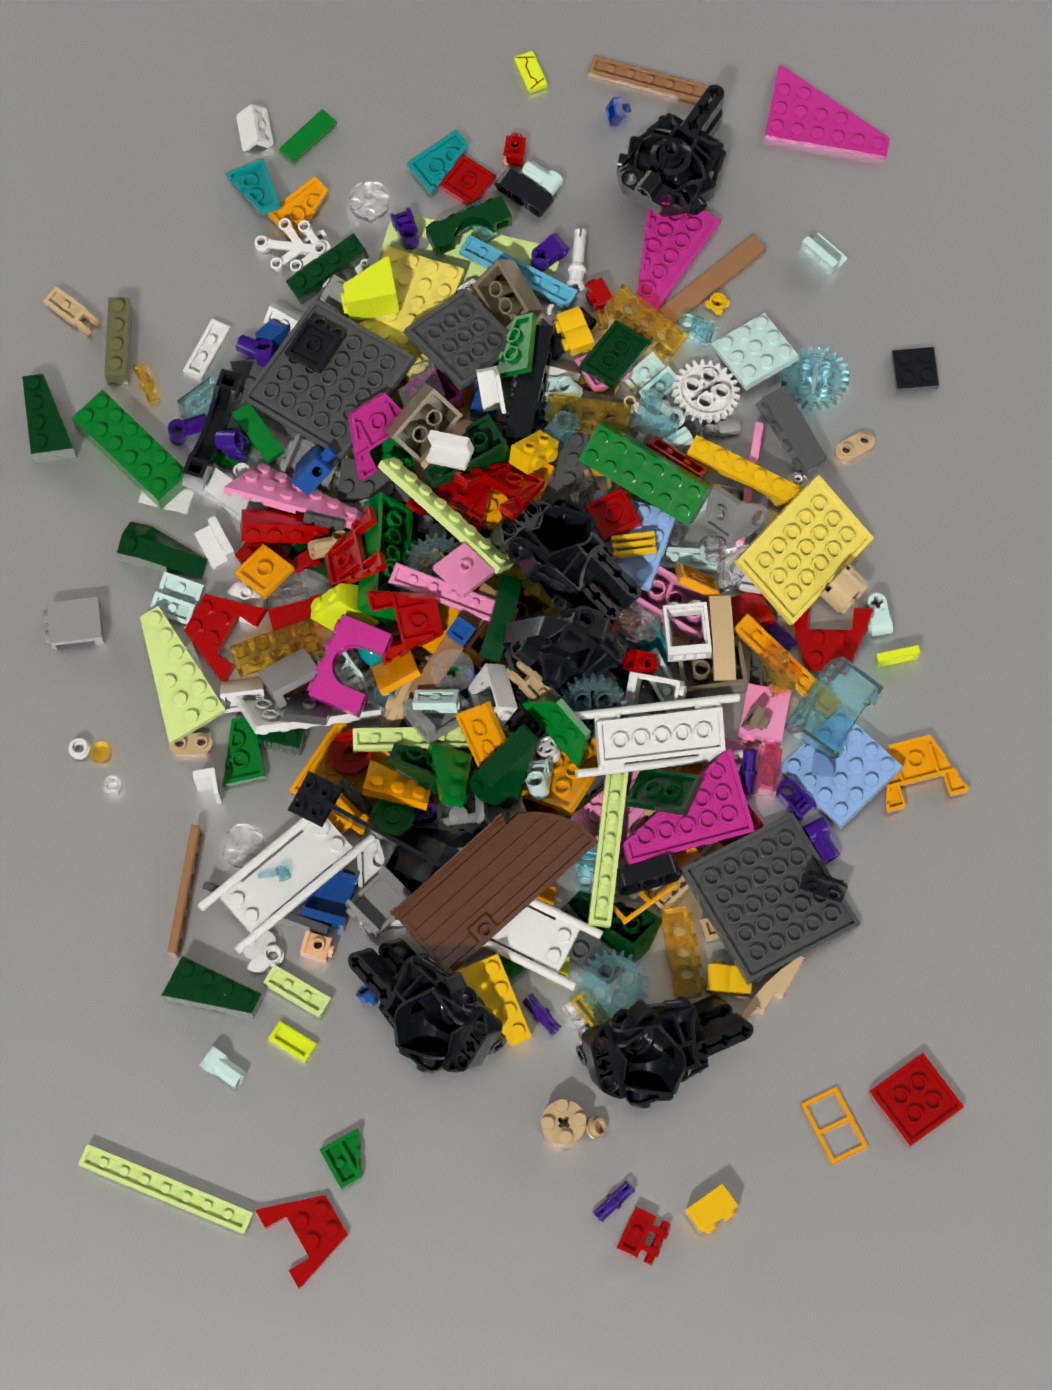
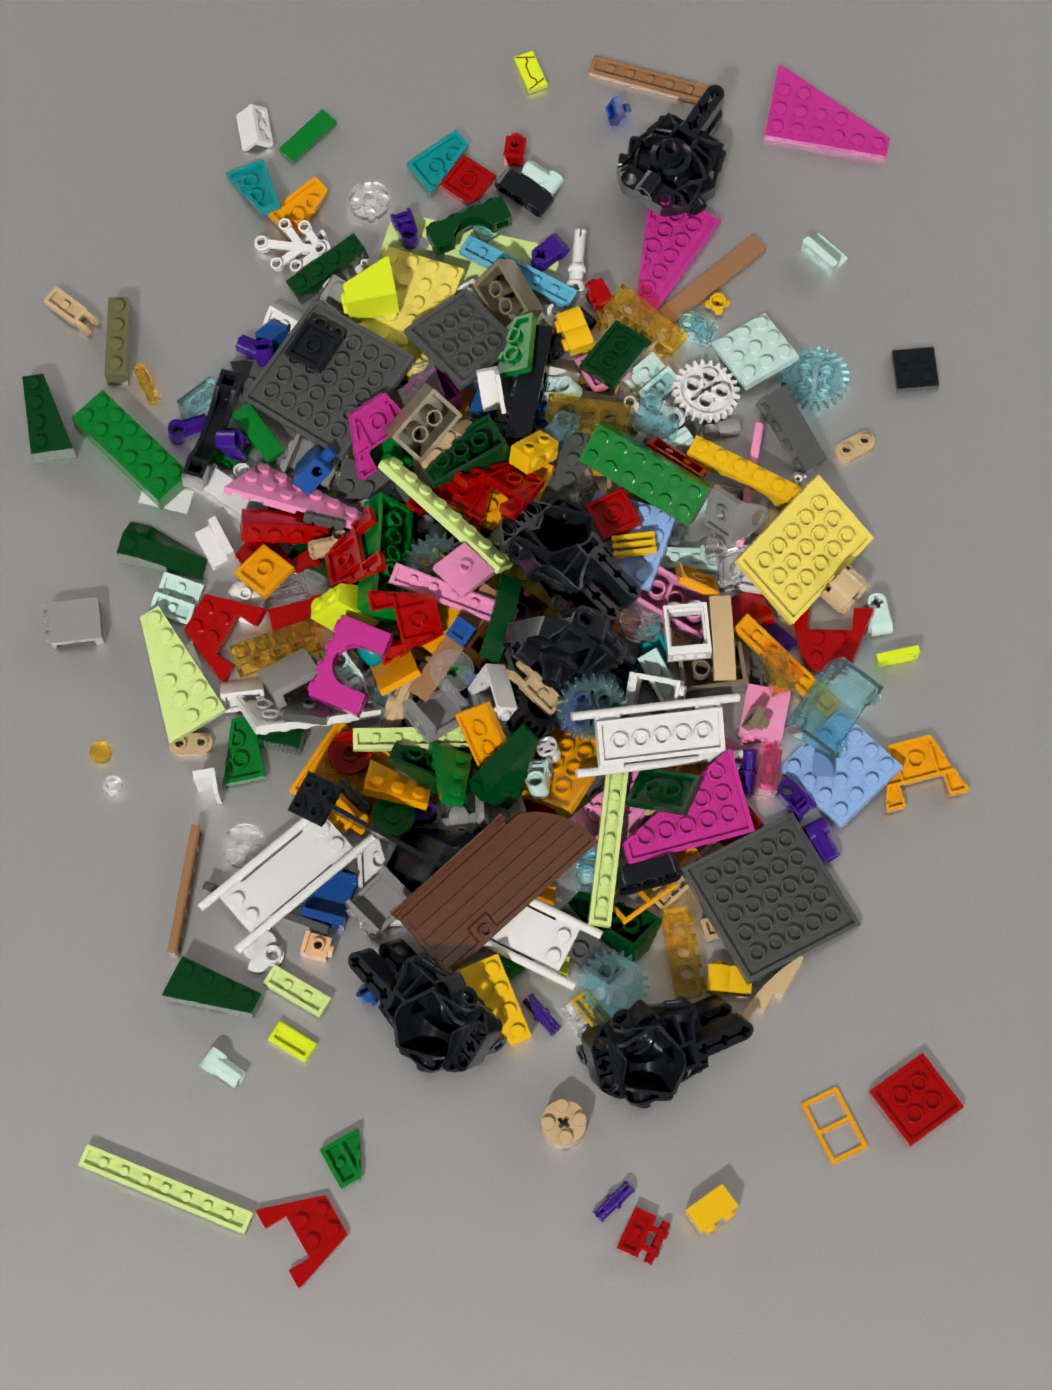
white plate [68,738,91,759] -> none
white tile [183,318,231,381] -> none
clear light blue hand [258,866,291,882] -> none
light aqua panel [412,689,461,713] -> none
white panel [426,430,474,470] -> none
green wing [522,698,591,768] -> none
tan plate [586,1116,607,1139] -> none
red brick [622,648,659,675] -> none
black hinge [799,869,848,903] -> none

